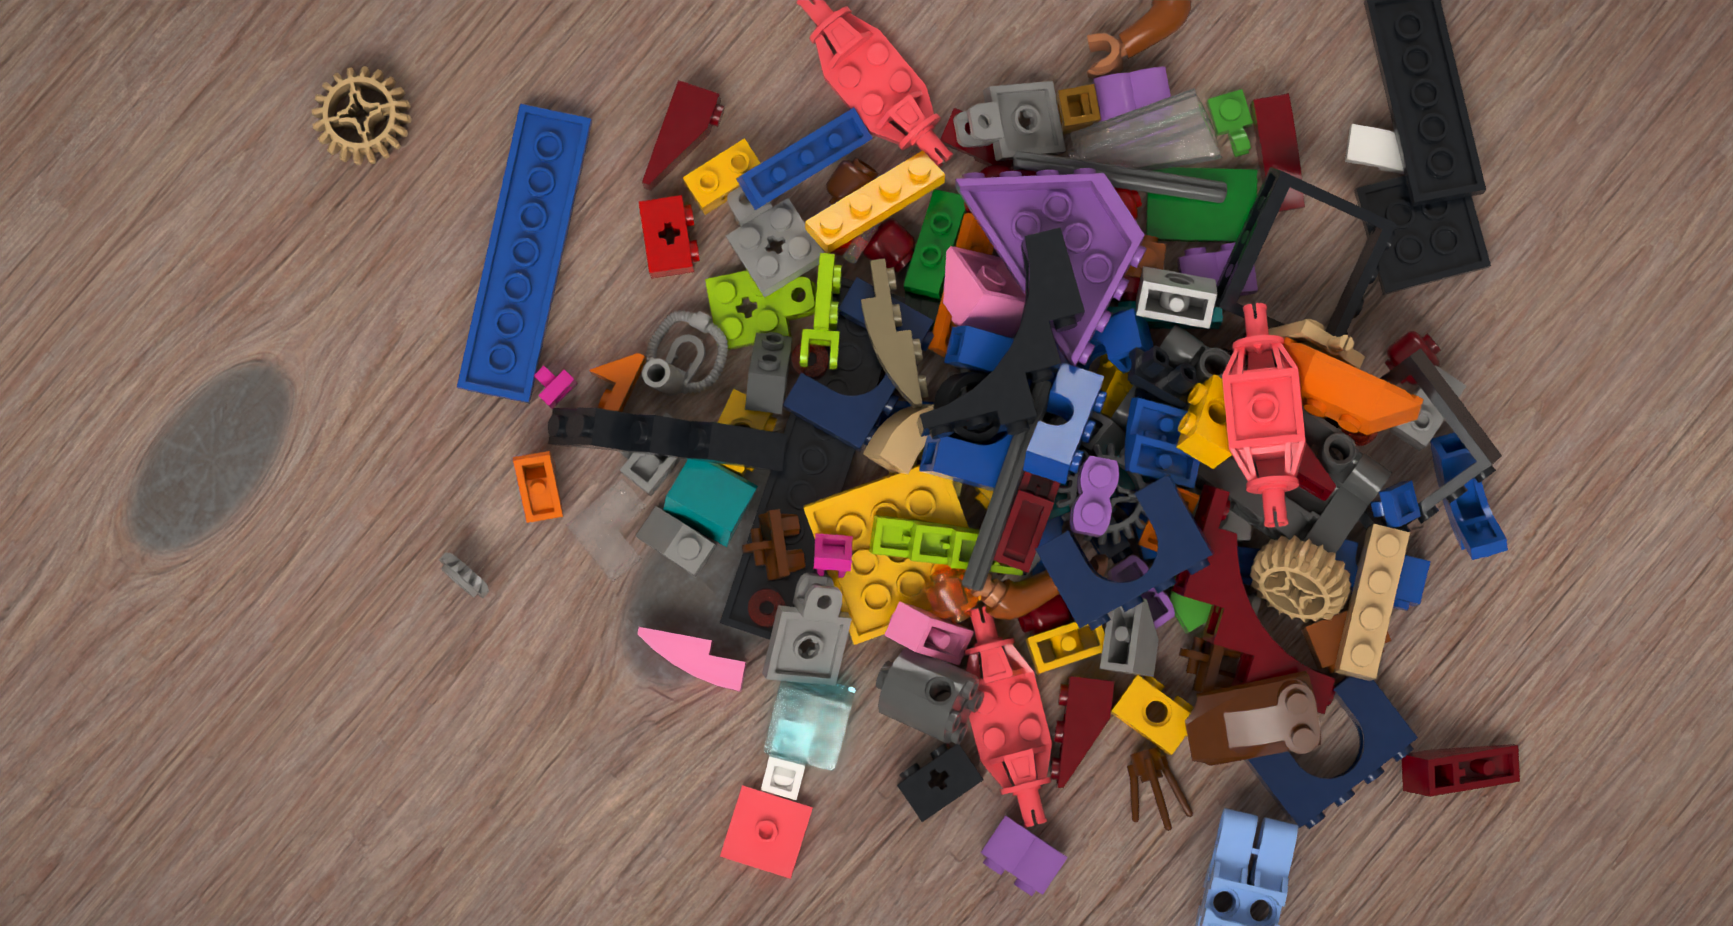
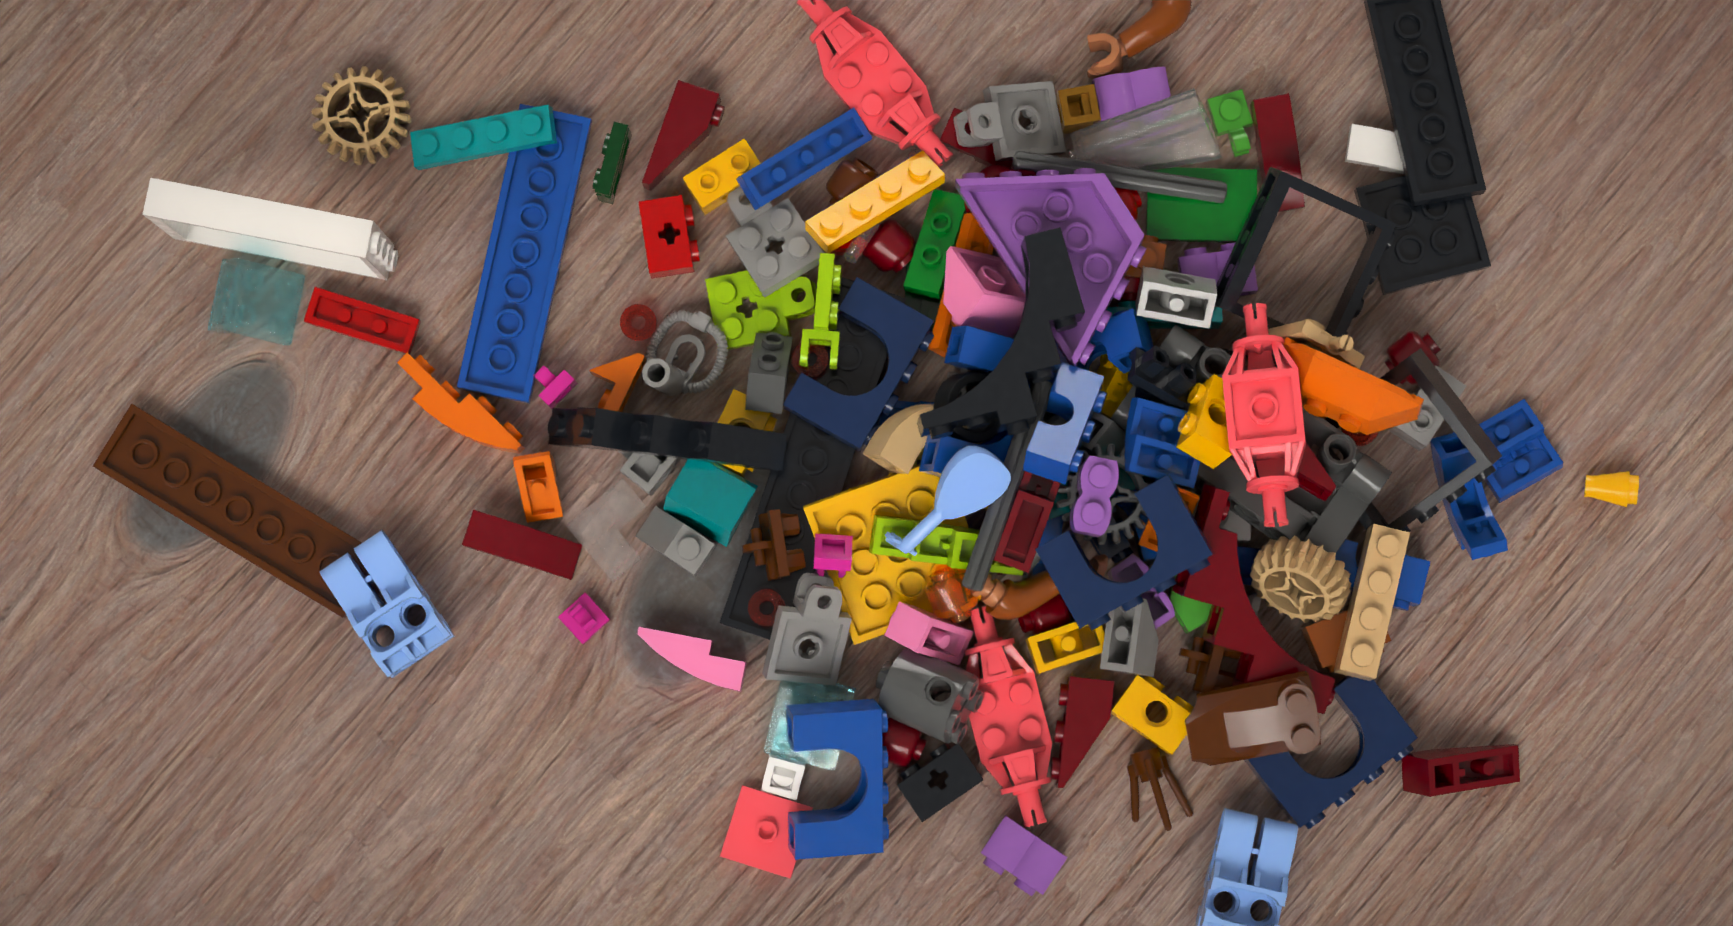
light grey gear [439,553,489,598] -> none
dark tan slope [861,258,928,409] -> none
blue tile [1370,480,1421,528] -> none
none -> reddish brown plate [93,404,370,618]
none -> white window [143,178,398,280]
none -> clear light blue bracket [207,258,305,346]
none -> red plate [304,287,421,354]
none -> light blue connector [320,530,455,678]
none -> orange slope [397,352,525,454]
none -> teal plate [410,105,557,170]
none -> dark red slope [462,510,583,580]
none -> dark pink tile [558,593,610,645]
none -> dark green plate [592,122,632,204]
none -> clear red plate [620,304,657,341]
none -> blue arch [786,699,889,860]
none -> dark red head [882,717,927,767]
none -> light blue piece [884,446,1011,556]
none -> blue slope [1479,399,1563,503]
none -> yellow cone [1584,471,1639,508]

